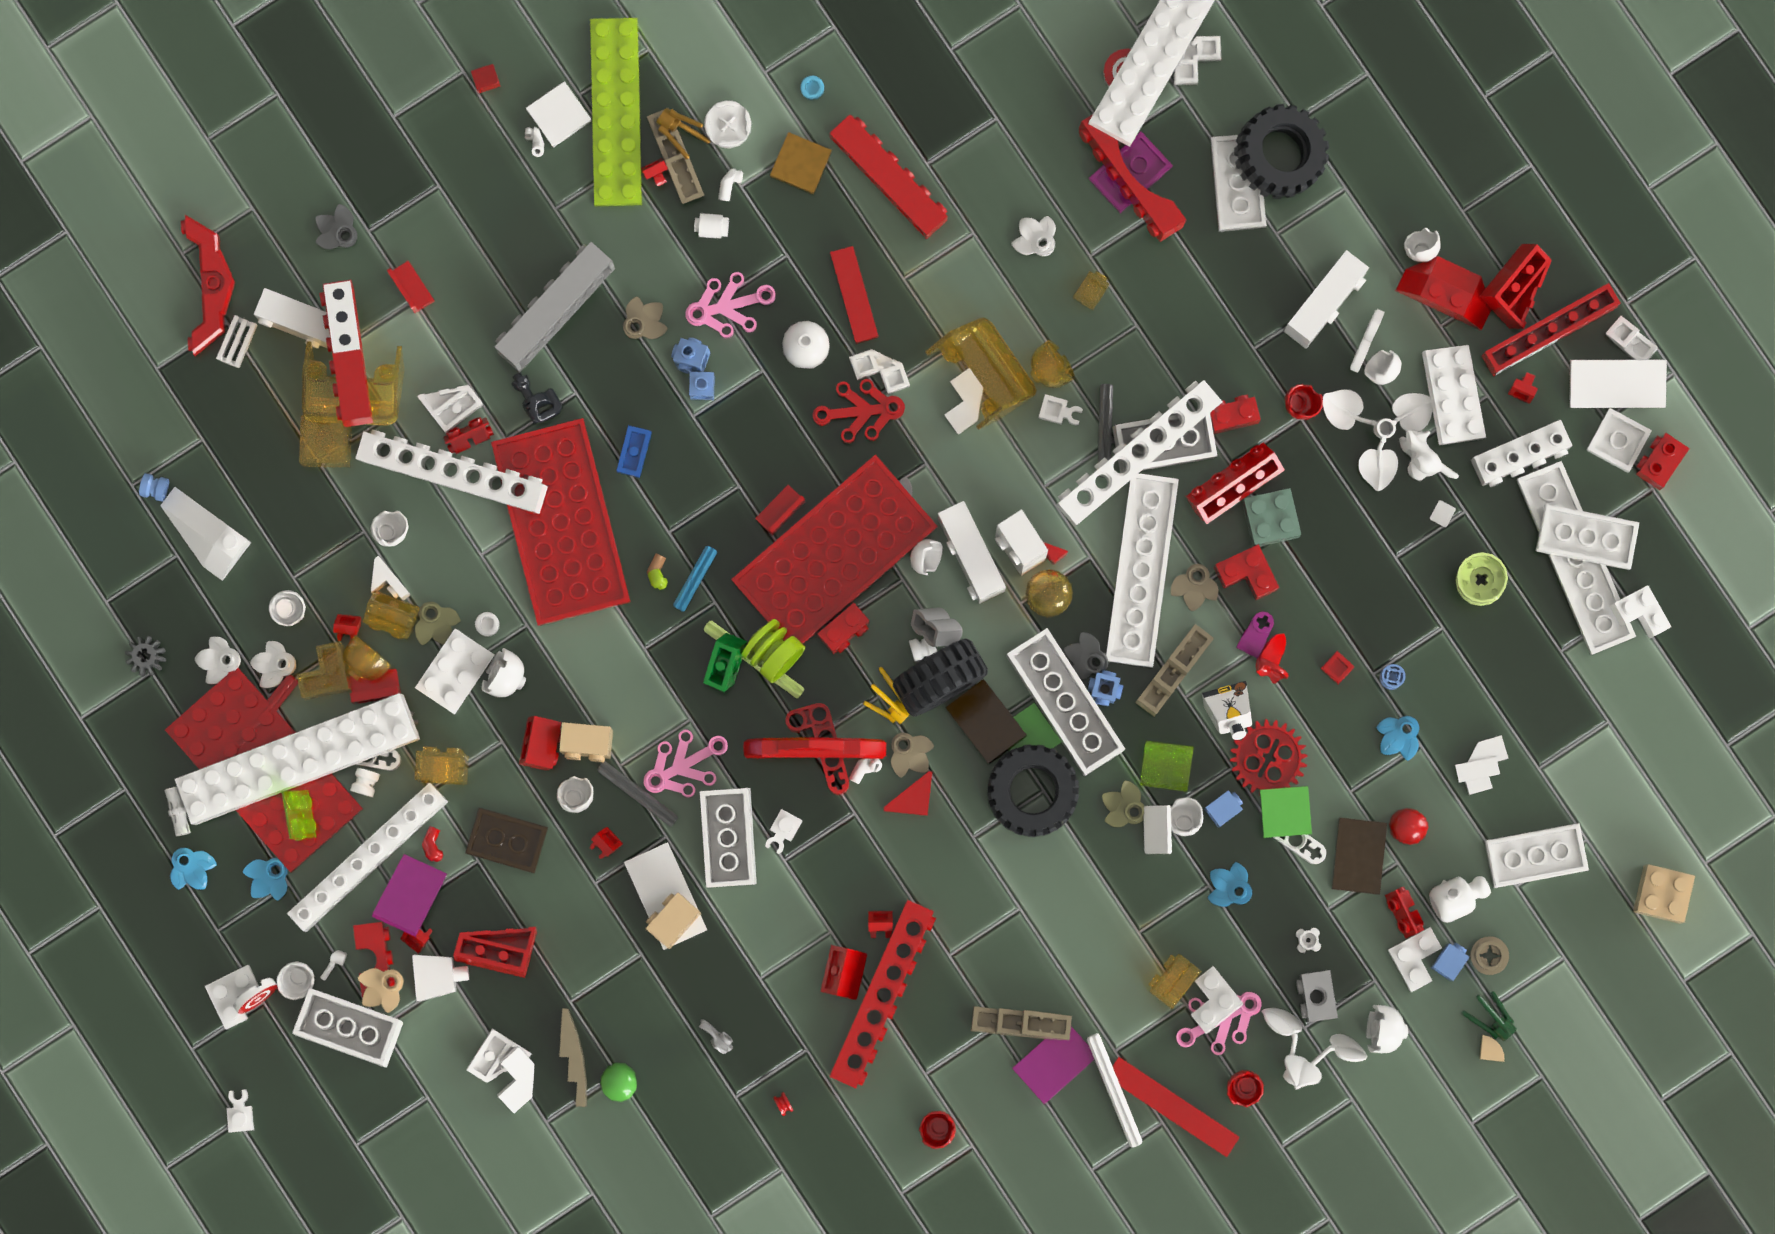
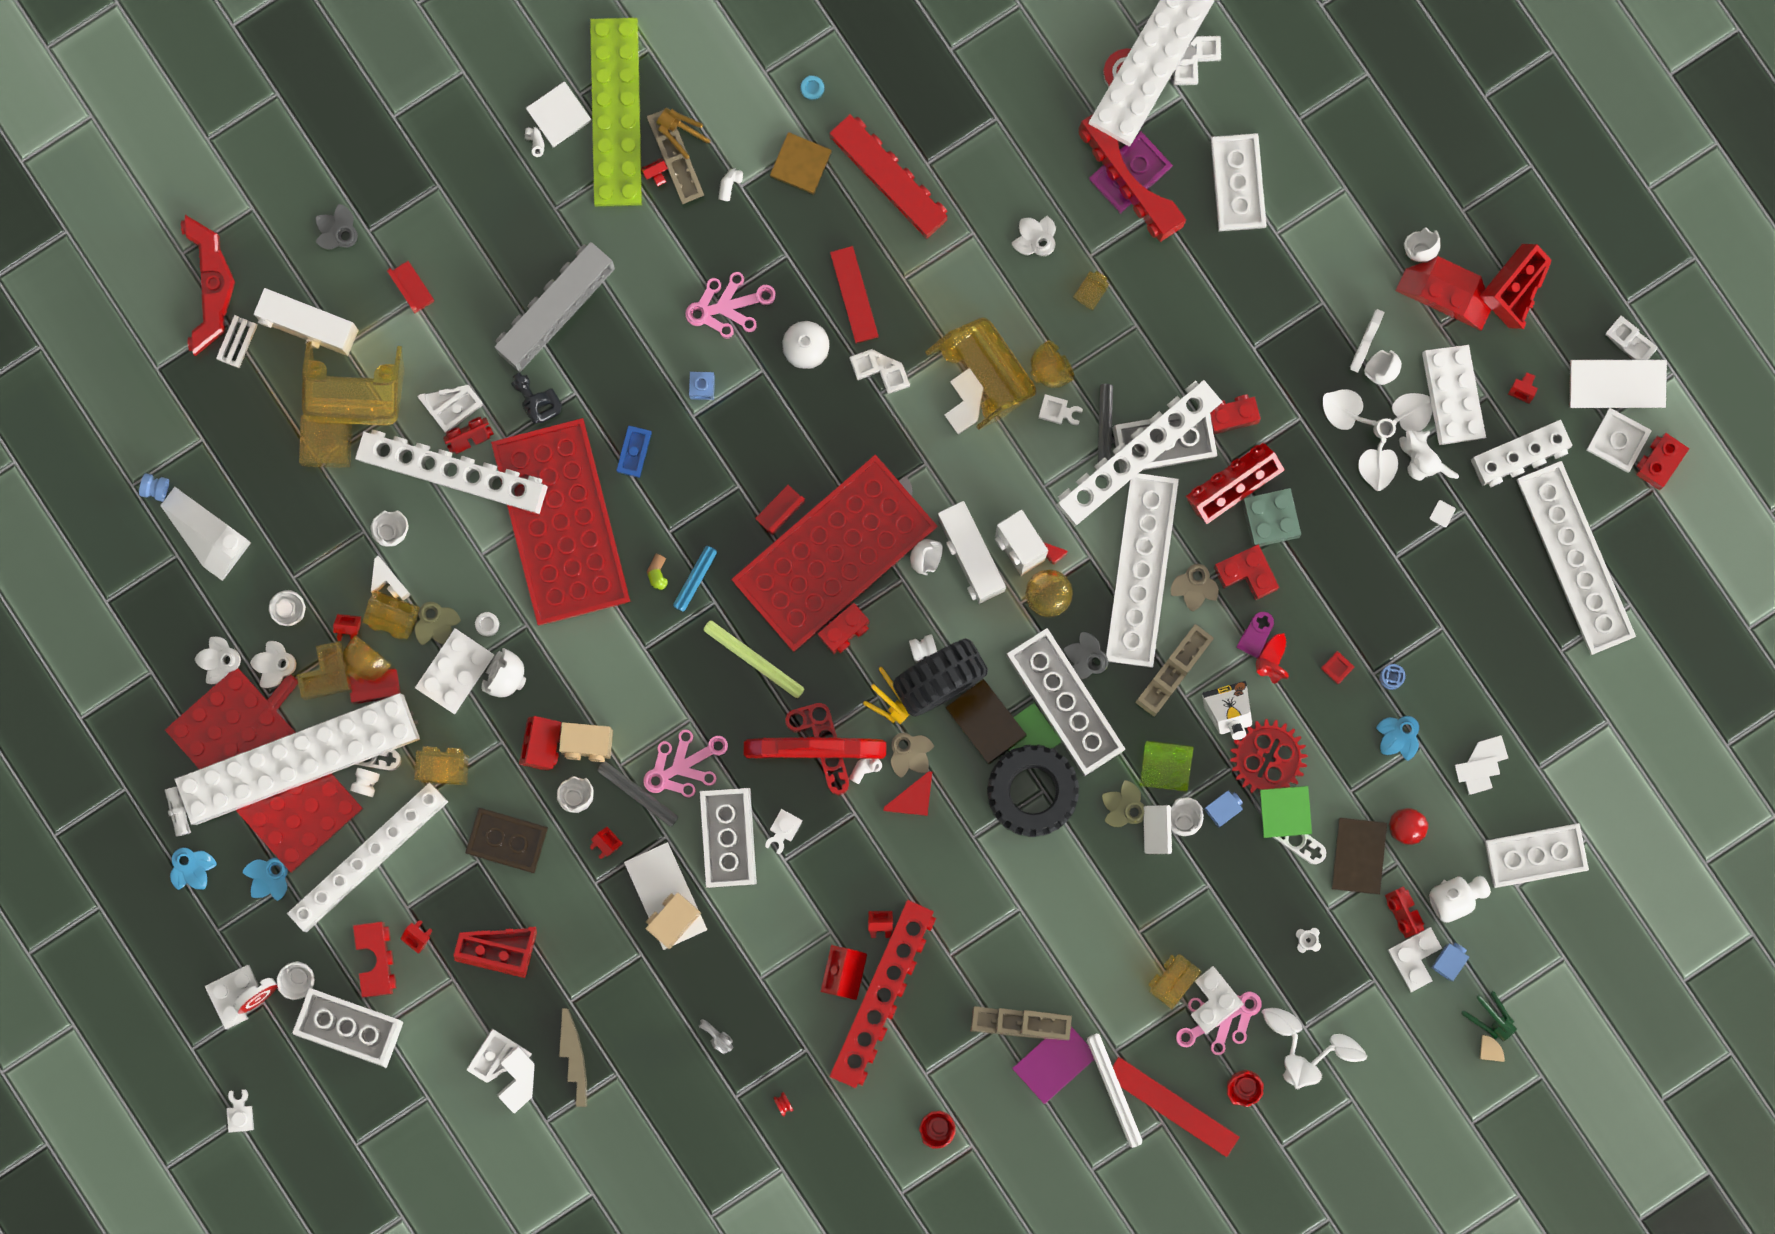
dark grey gear [125,636,166,677] -> none
clear neon green hinge [281,790,316,841] -> none
red brick [320,280,373,427] -> none
white hand [320,950,347,980] -> none
tan plate [358,968,403,1013] -> none
magenta tile [372,854,447,937] -> none
white torso [412,955,469,1001] -> none
red arm [422,826,443,862] -> none
red slope [471,64,500,94] -> none
bright green hair [601,1063,637,1102] -> none
dark tan plate [623,297,668,339] -> none
medium blue brick [671,338,710,374] -> none
white brick [694,213,729,238] -> none
green brick [703,633,748,692] -> none
white tile [704,101,752,148] -> none
lime wheel [742,619,805,683] -> none
red plant [813,379,905,444] -> none
light grey brick [911,607,963,647] -> none
medium blue brick [1088,670,1123,706] -> none
dark azure plate [1208,862,1252,907] -> none
black tyre [1234,104,1329,199] -> none
white brick [1284,250,1369,349] -> none
red hair [1284,384,1323,420] -> none
light grey brick [1296,970,1338,1023] -> none
white cylinder [1366,1005,1408,1053] -> none
yellowish green wheel [1456,552,1508,606] -> none
dark tan gear [1470,936,1509,975] -> none
red brick [1482,283,1621,376] -> none
white tile [1536,504,1639,570] -> none
white plate [1610,585,1671,639] -> none
tan brick [1633,864,1695,924] -> none

